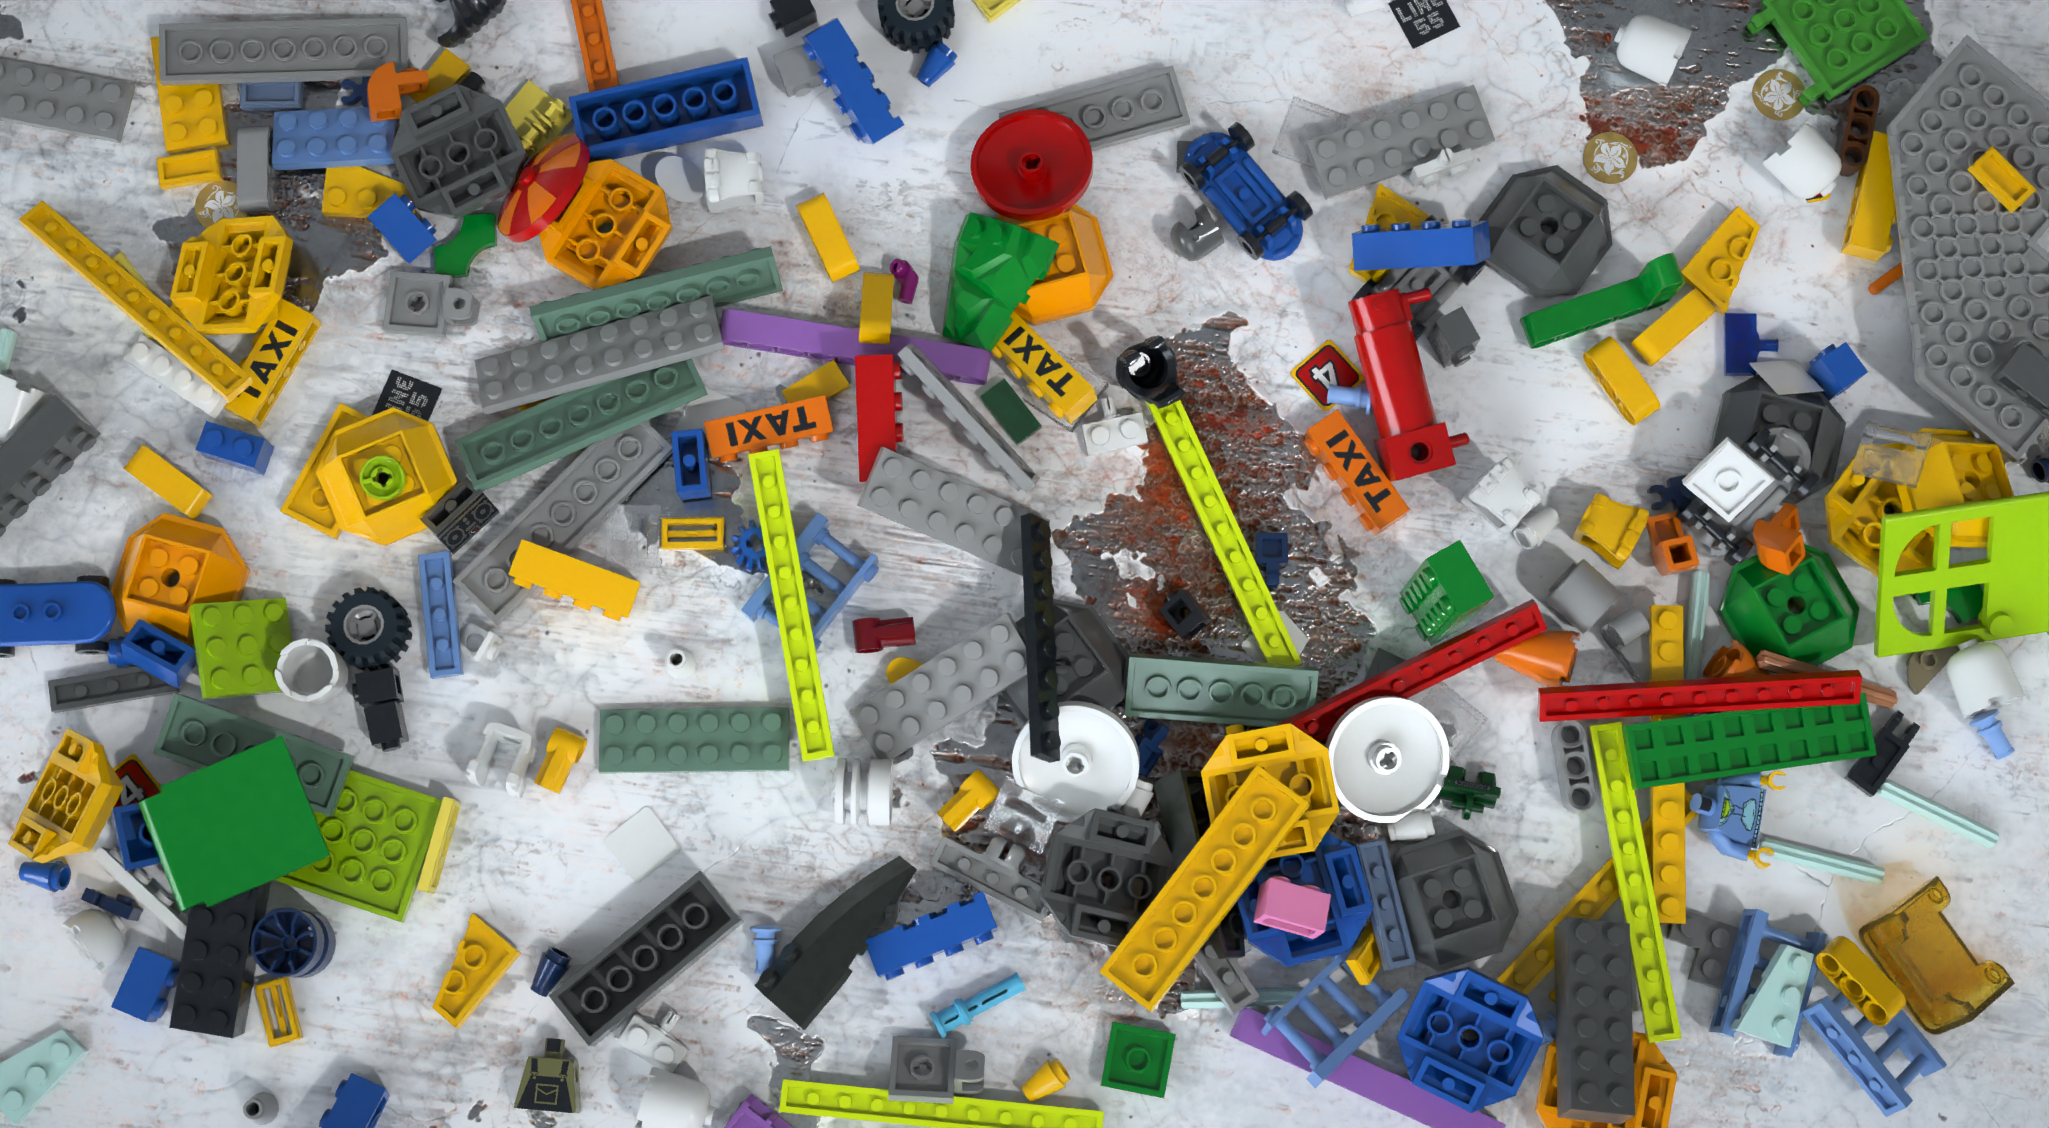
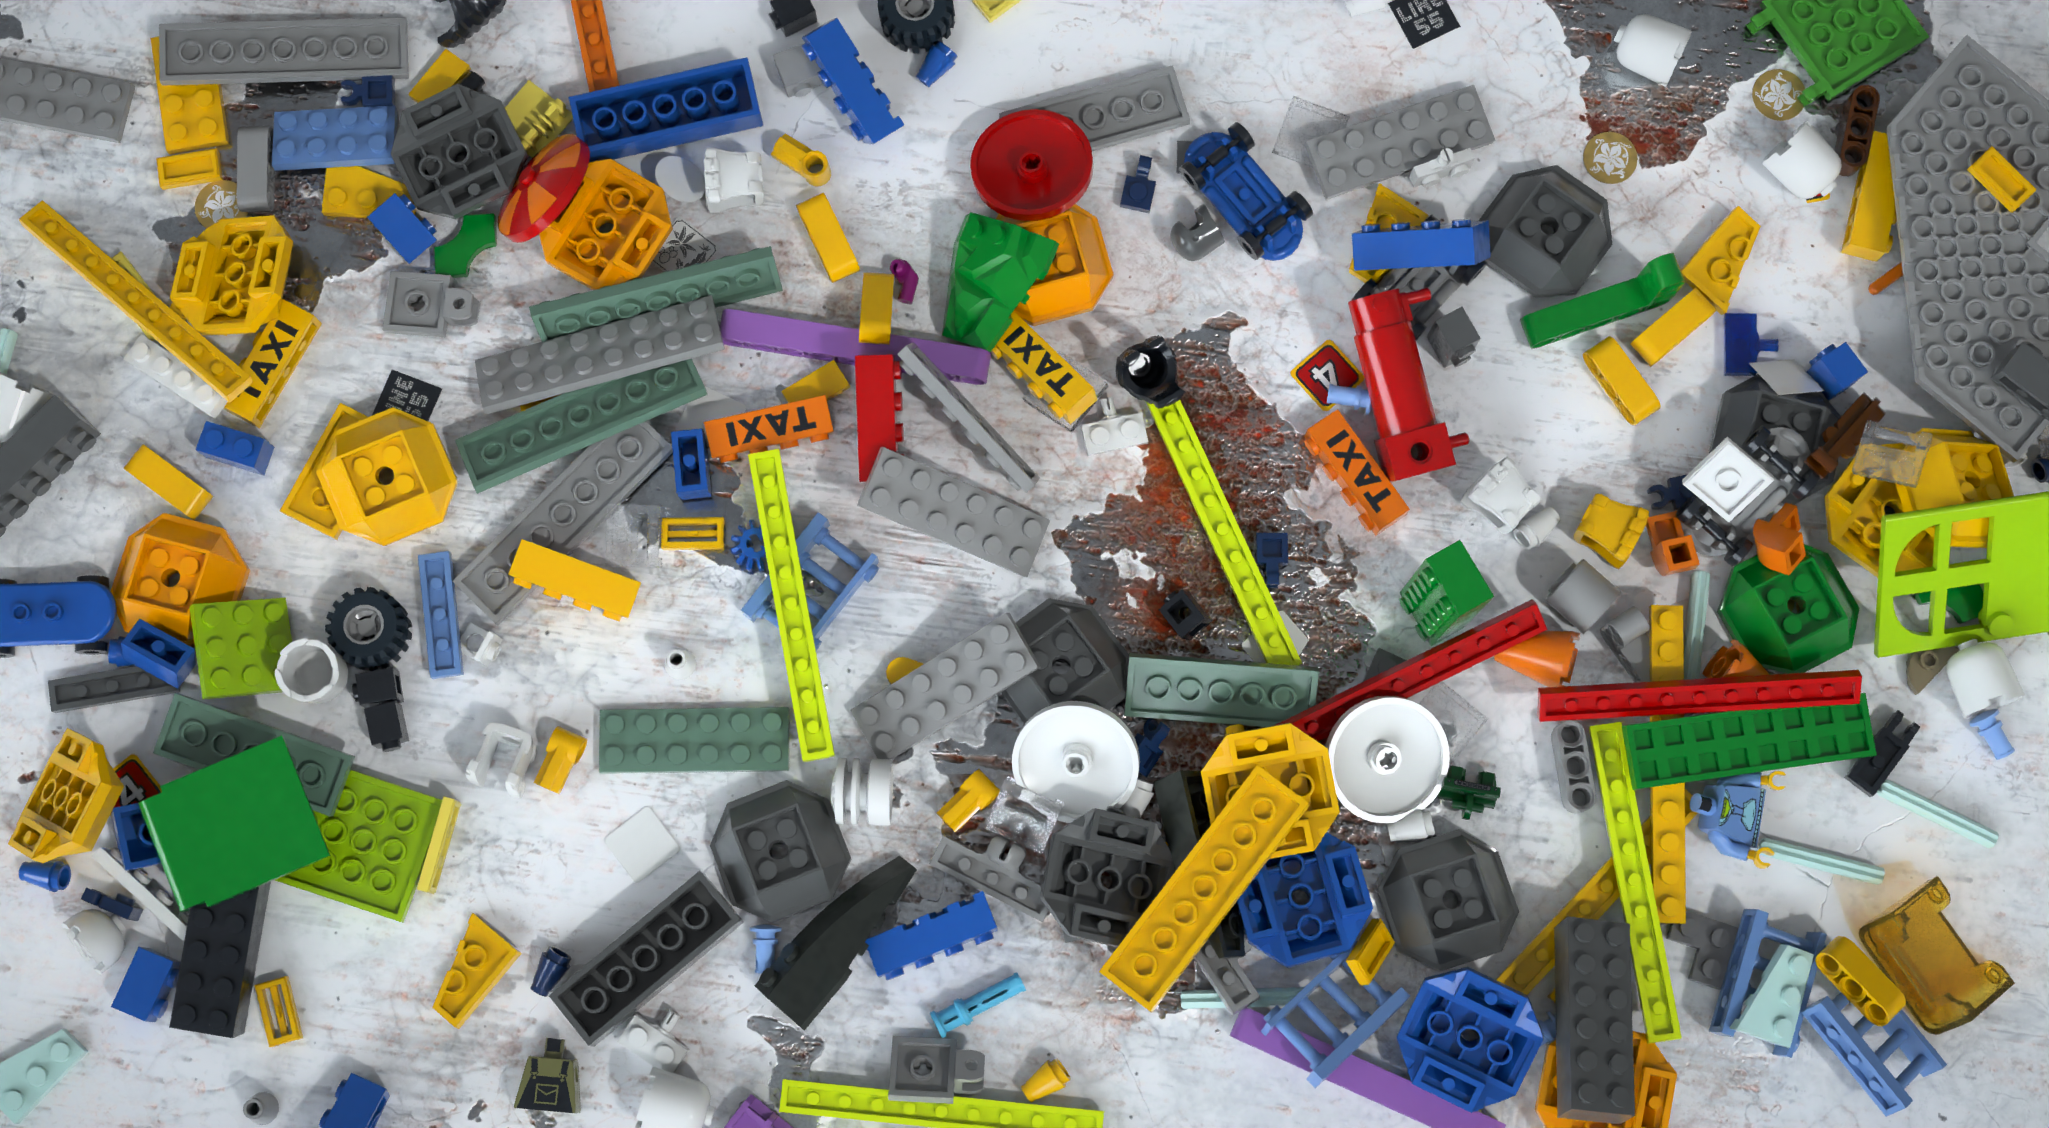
sand blue tile [240,82,304,111] -> none
dark blue wheel [251,908,336,978] -> none
lime wheel [360,456,407,500] -> none
orange brick [367,62,429,122] -> none
brick [420,477,499,554] -> none
dark red piece [852,617,916,654] -> none
clear green tile [980,378,1042,446] -> none
black plate [1020,513,1061,763] -> none
green plate [1100,1022,1176,1098] -> none
bright pink brick [1253,876,1331,939] -> none
sand blue tile [1354,838,1417,971] -> none
nougat axle [1755,650,1898,709] -> none
none -> white sticker [652,216,720,271]
none -> dark grey piece [710,780,852,923]
none -> yellow piece [771,133,831,187]
none -> dark blue plate [1120,155,1156,213]
none -> reddish brown piece [1804,392,1886,479]

